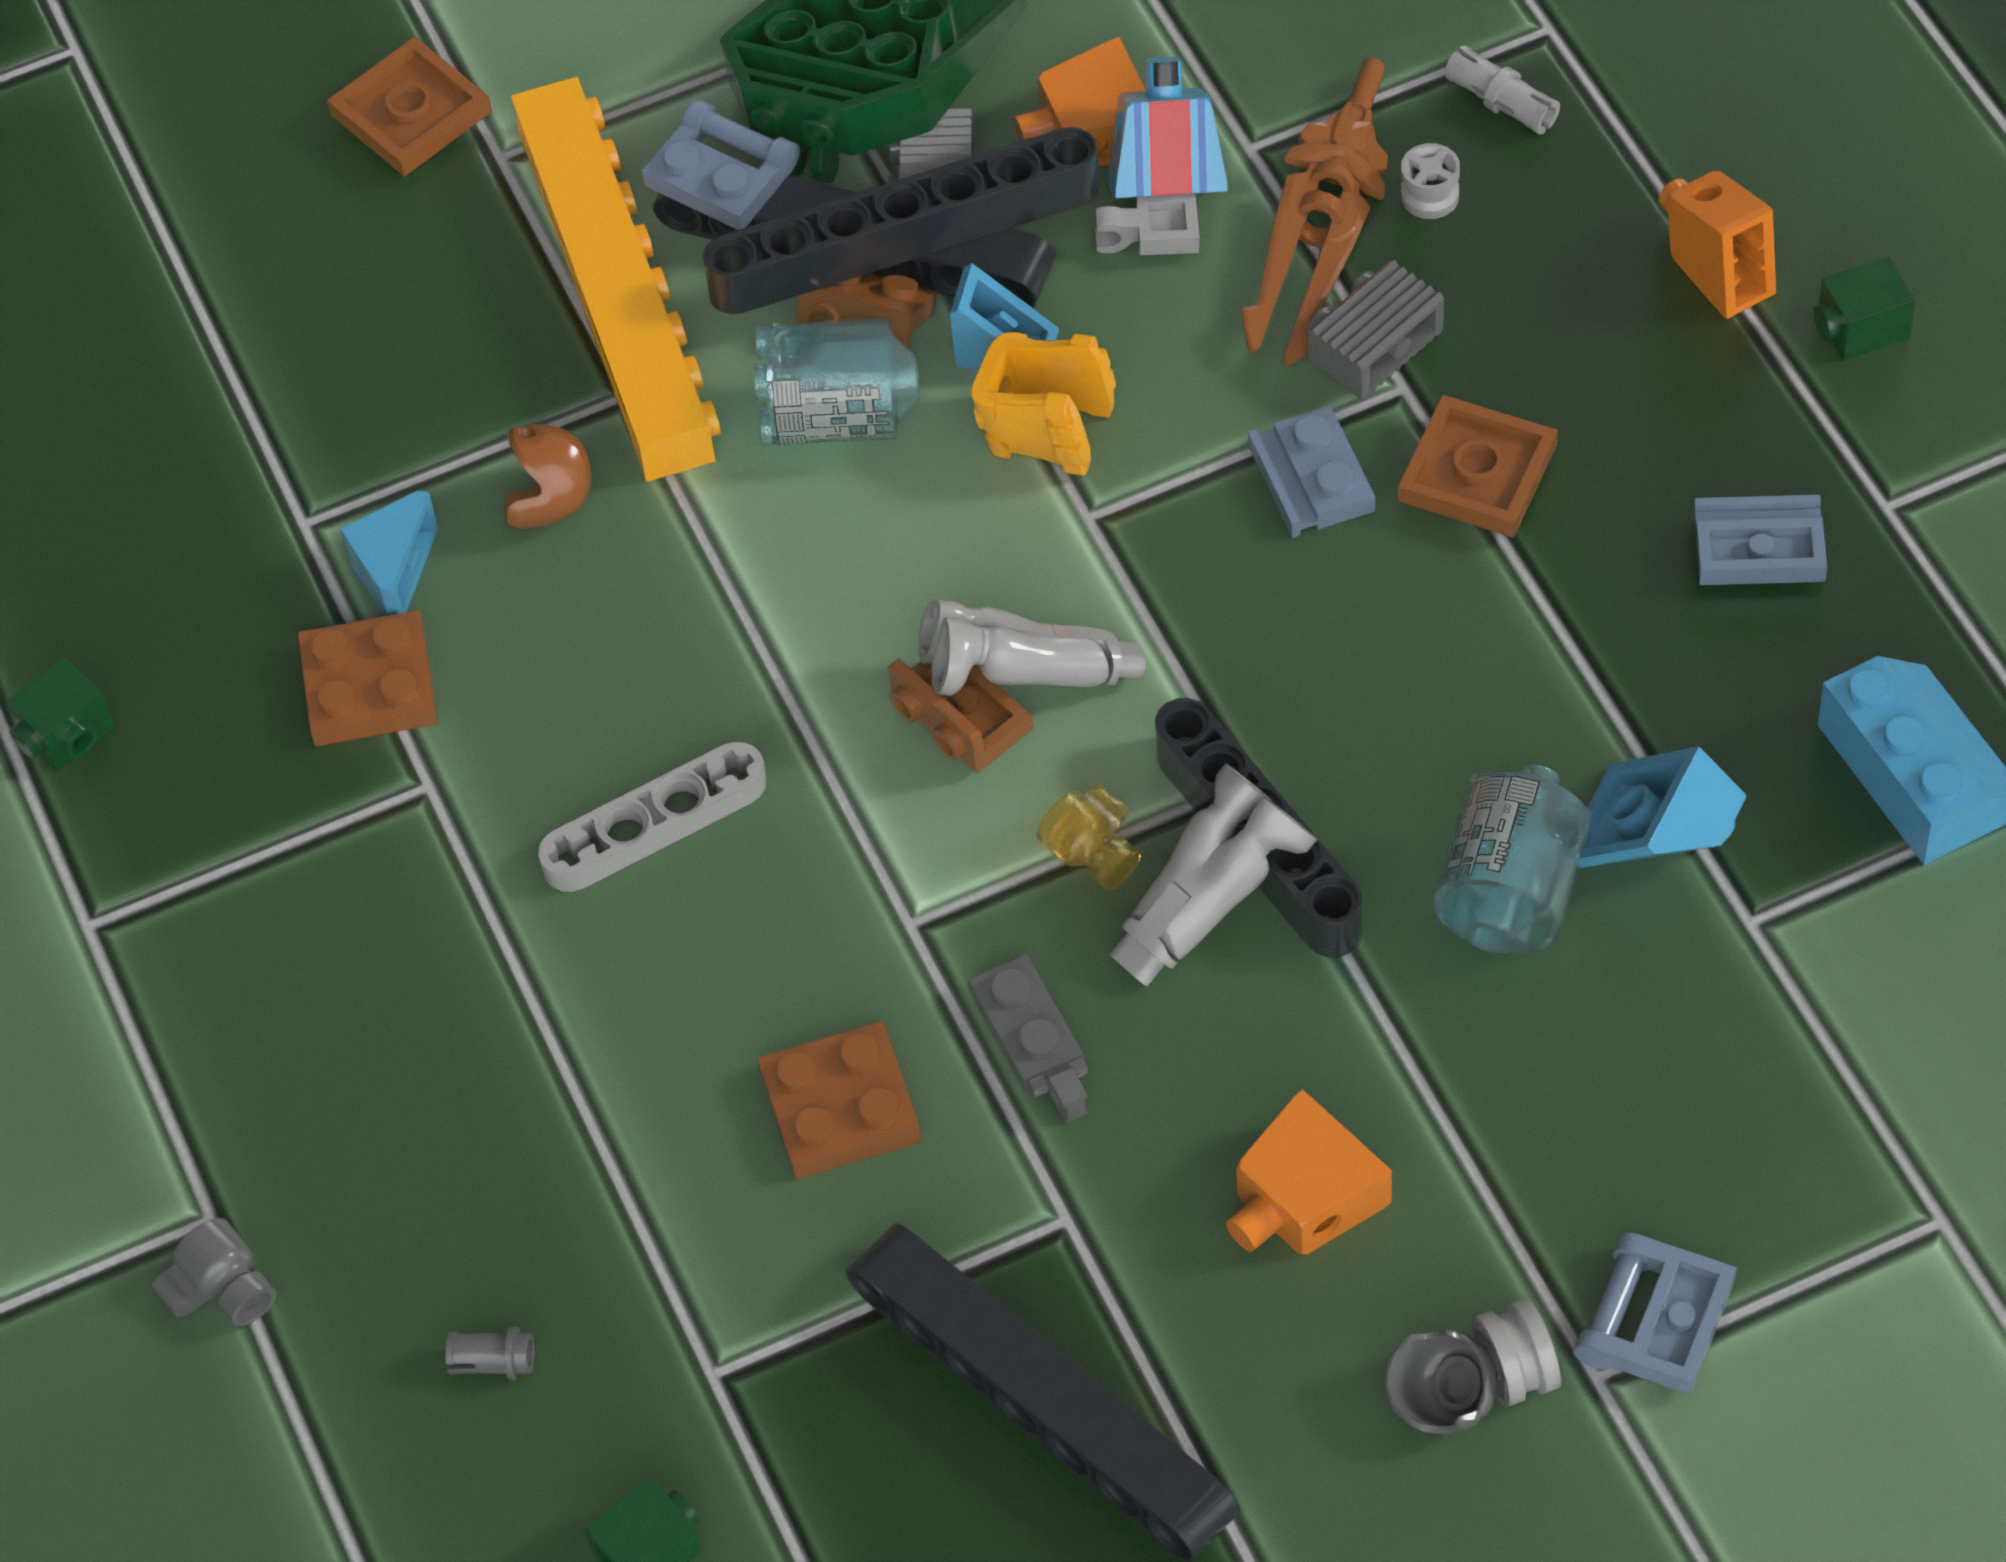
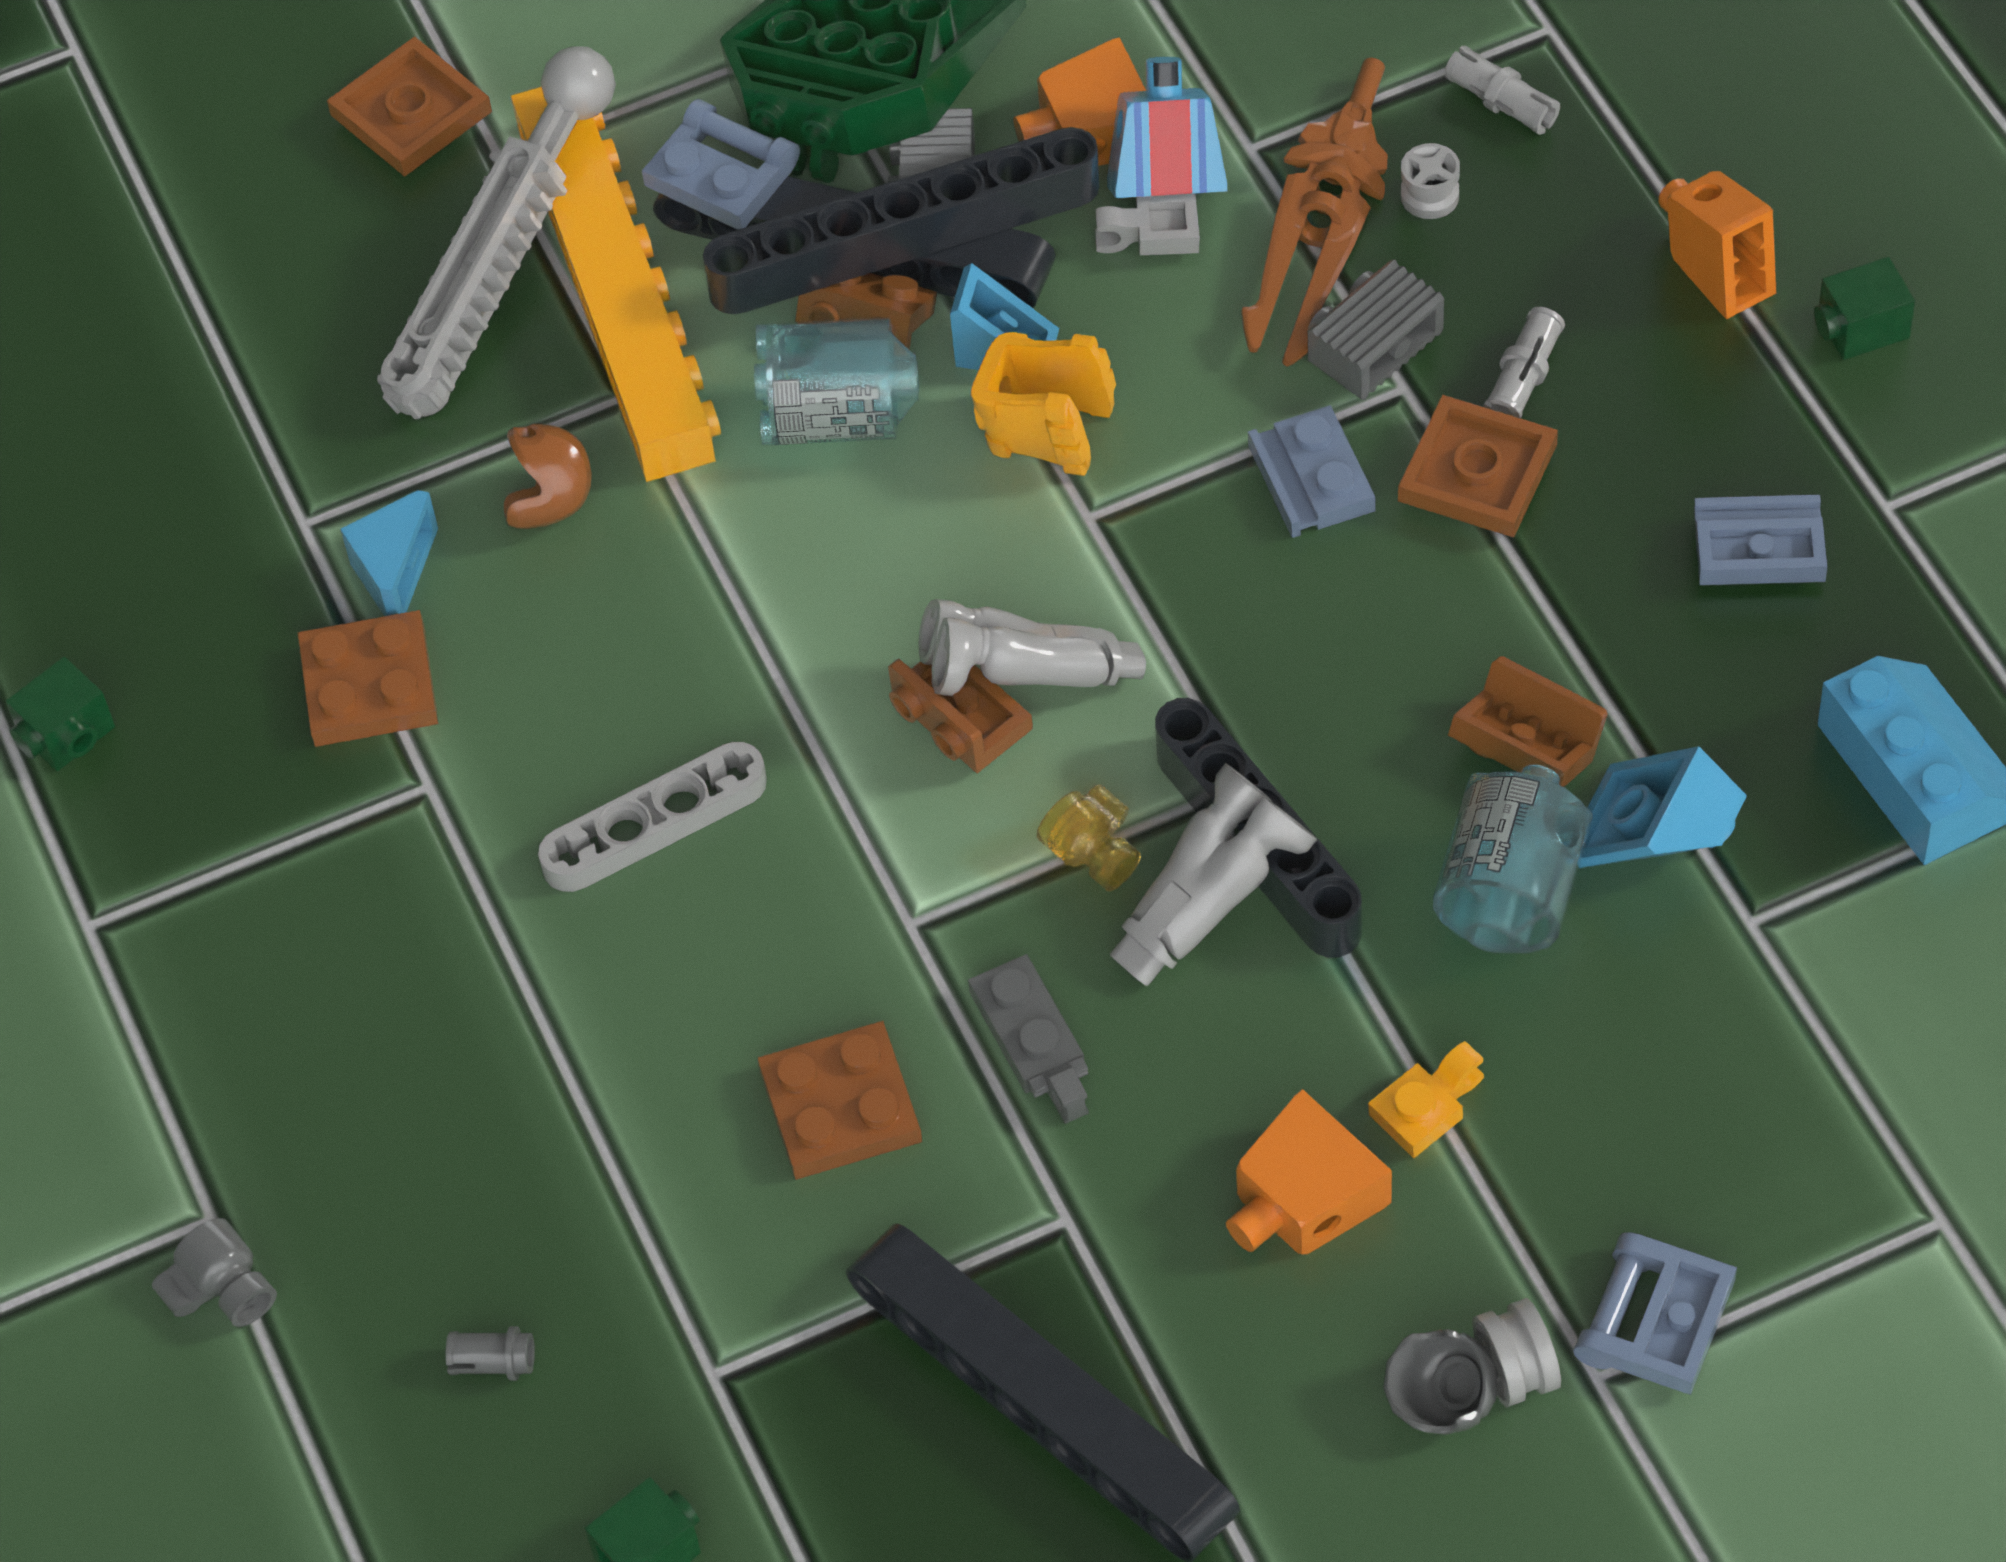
none -> light grey gear [377,46,616,419]
none -> light orange plate [1368,1041,1484,1159]
none -> dark orange bracket [1448,656,1608,793]
none -> light grey pin [1483,307,1565,418]

